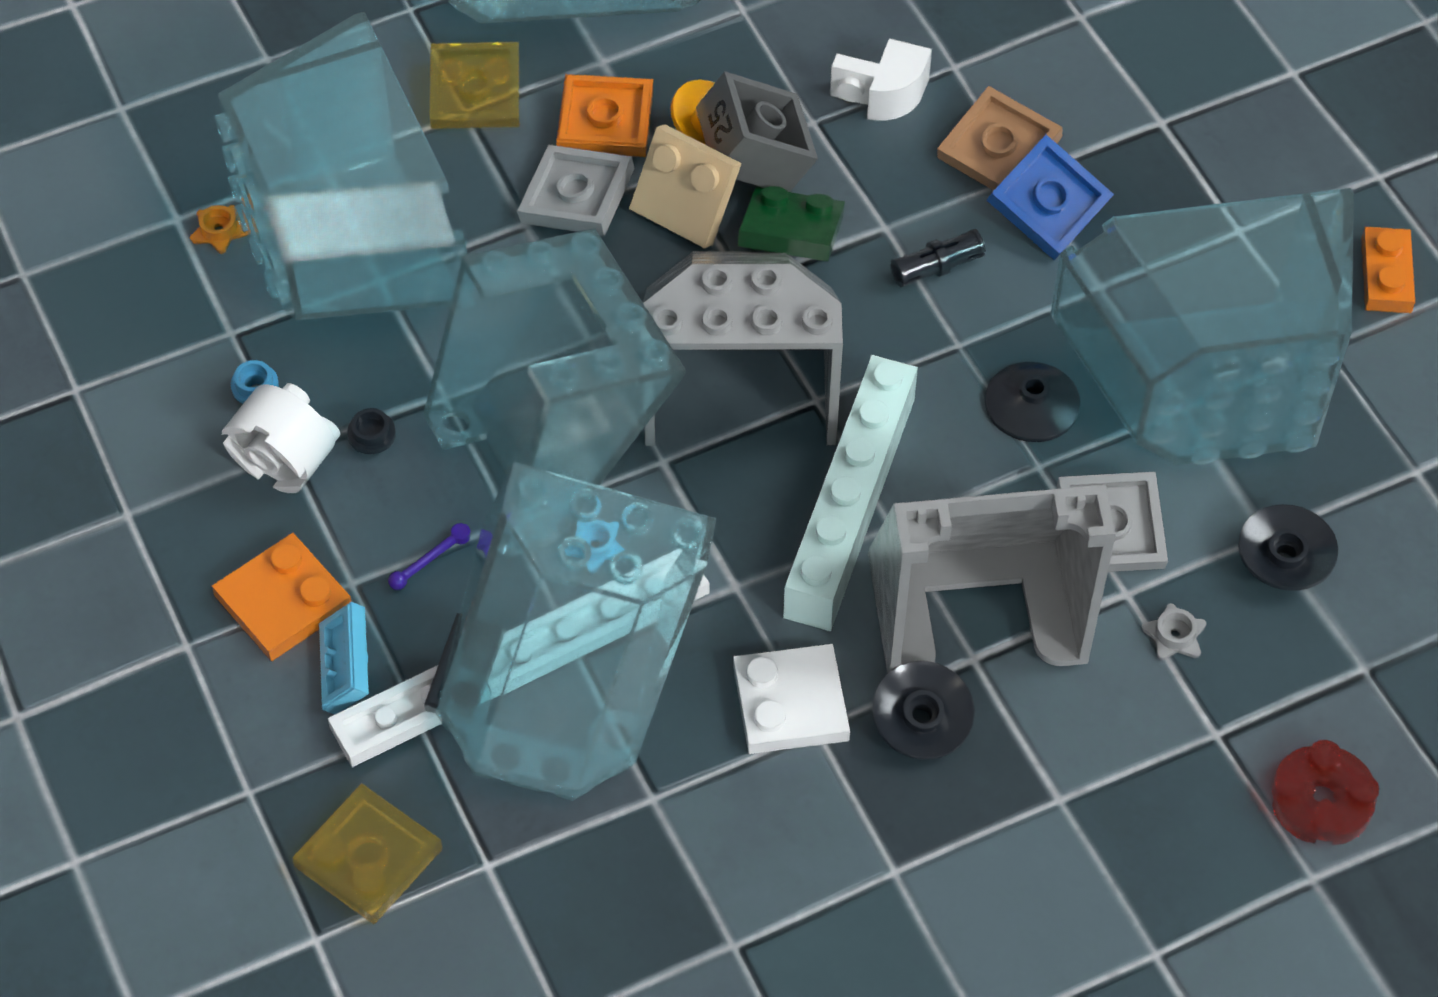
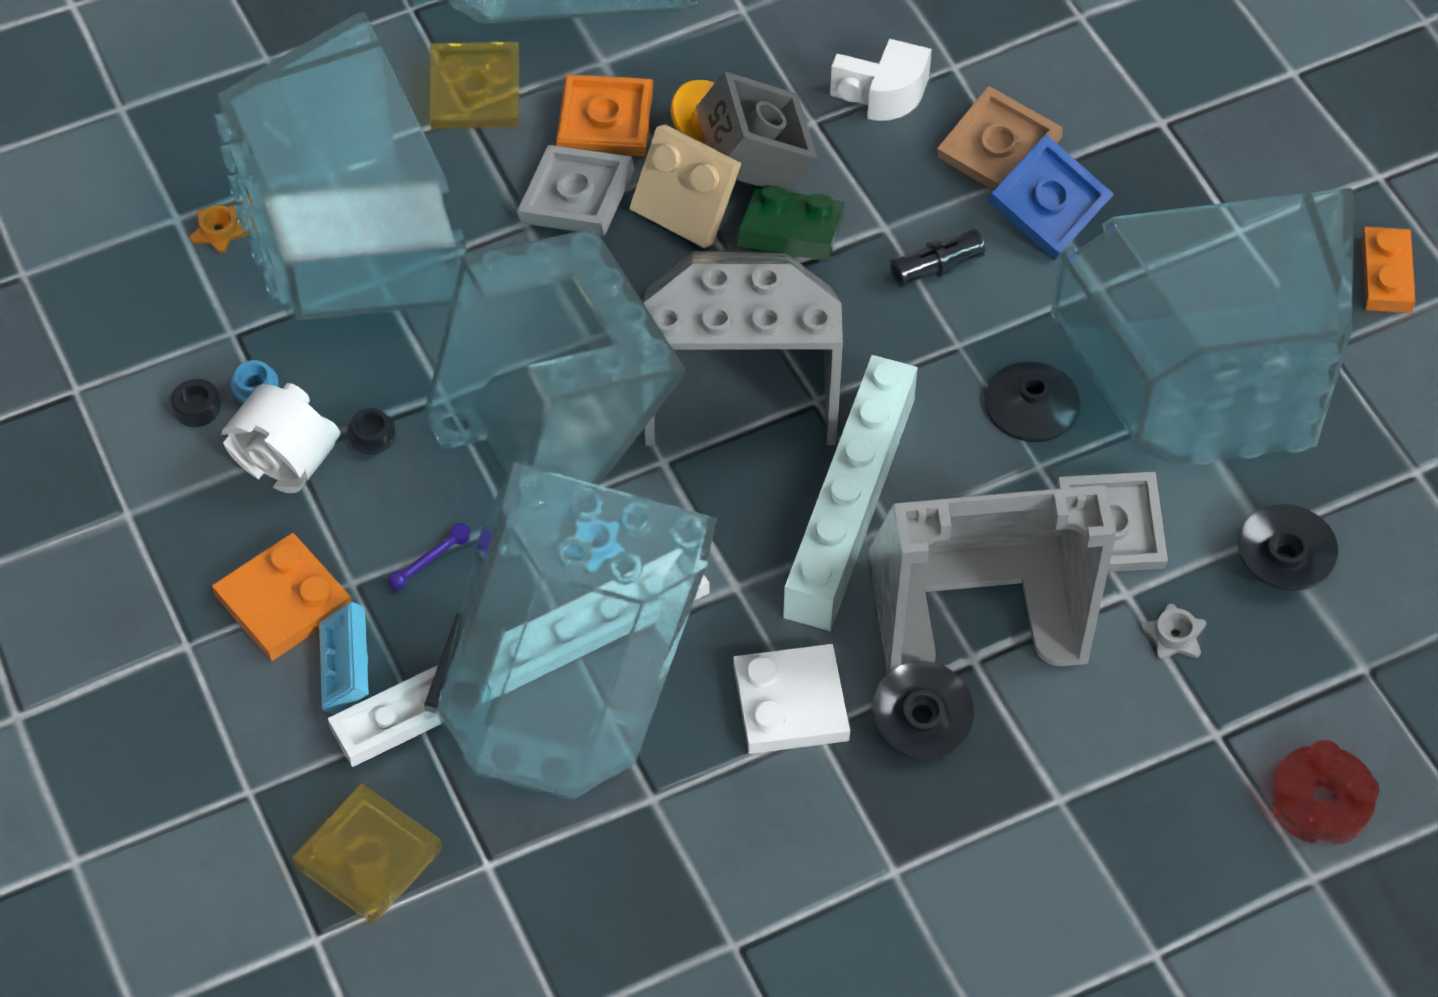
none -> black tile [171,379,221,427]

